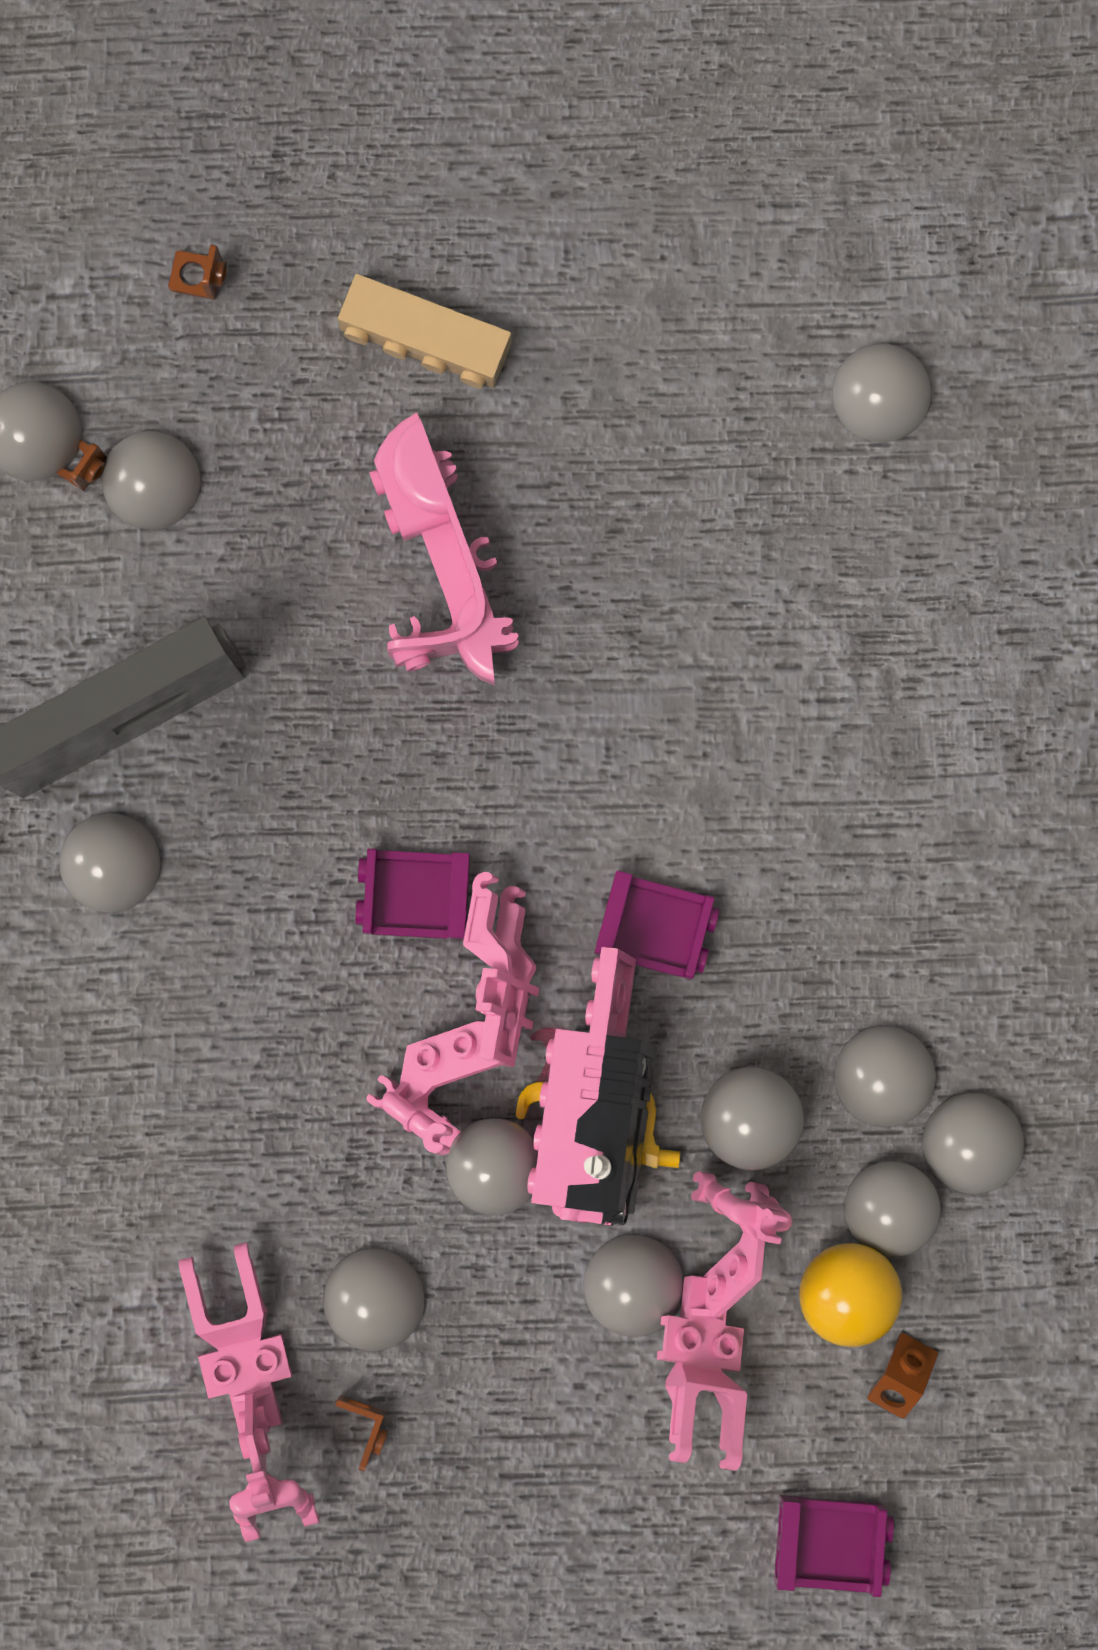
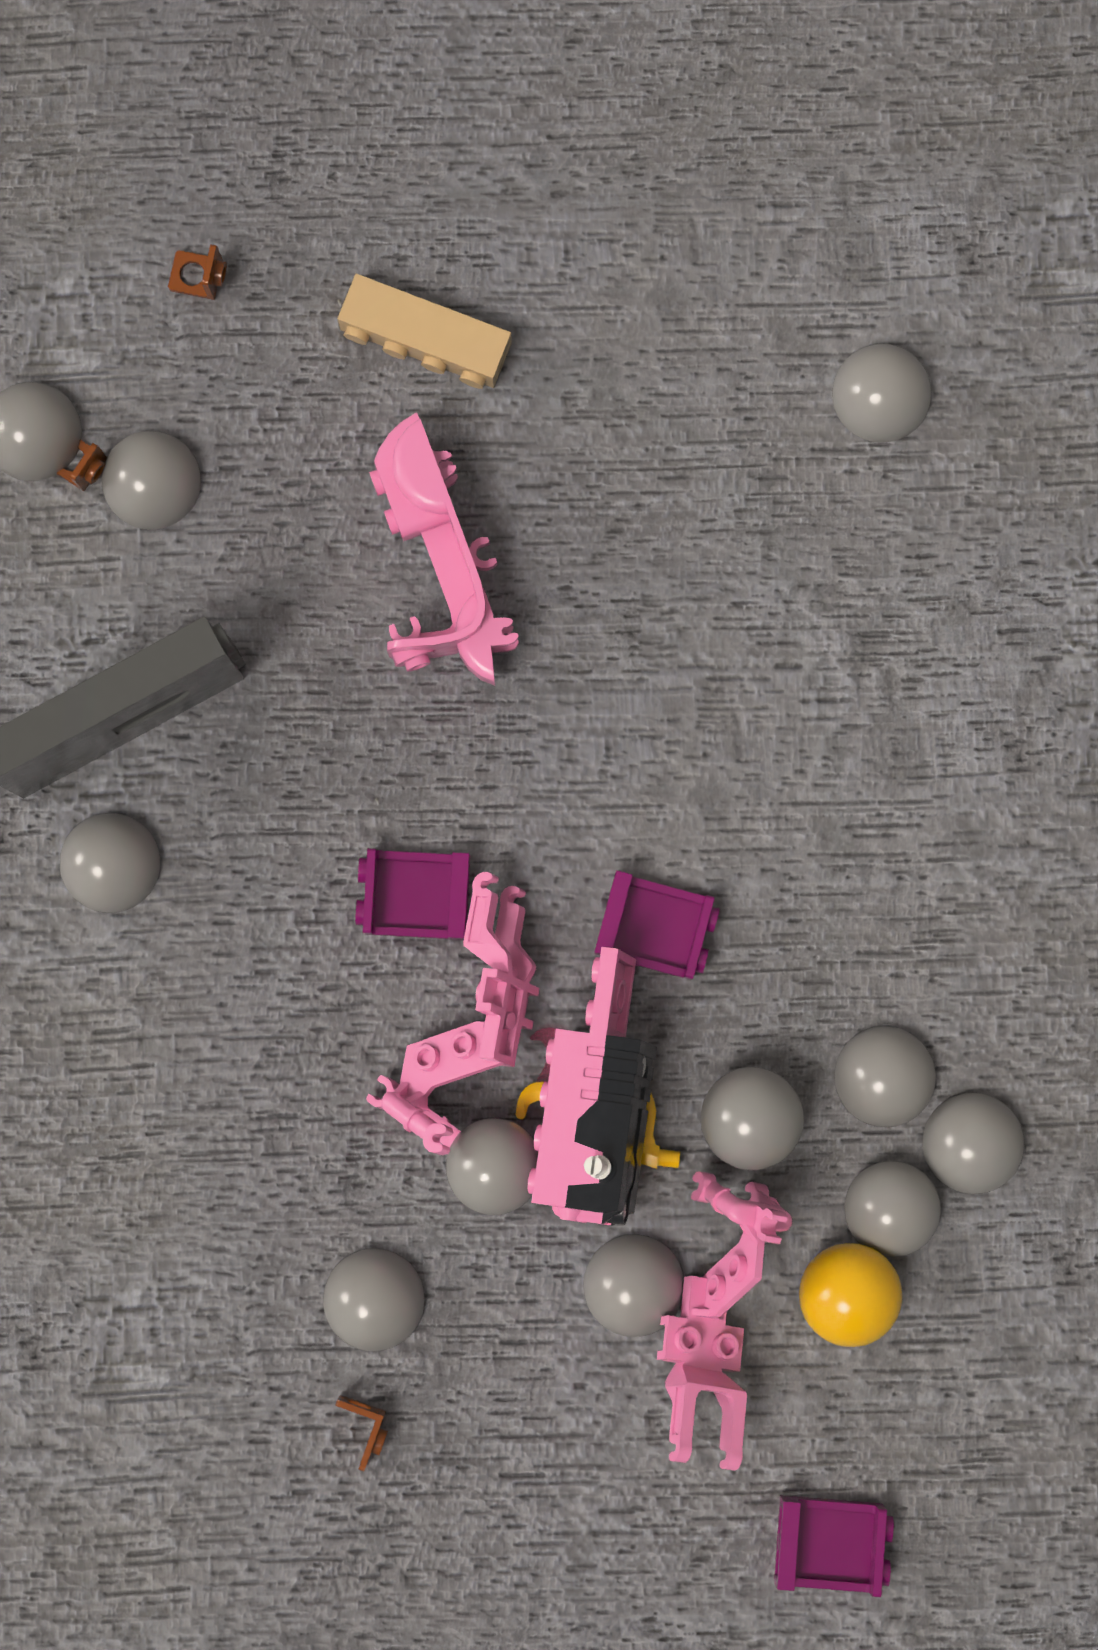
bright pink piece [179,1242,320,1543] -> none
dark orange bracket [867,1333,938,1418] -> none

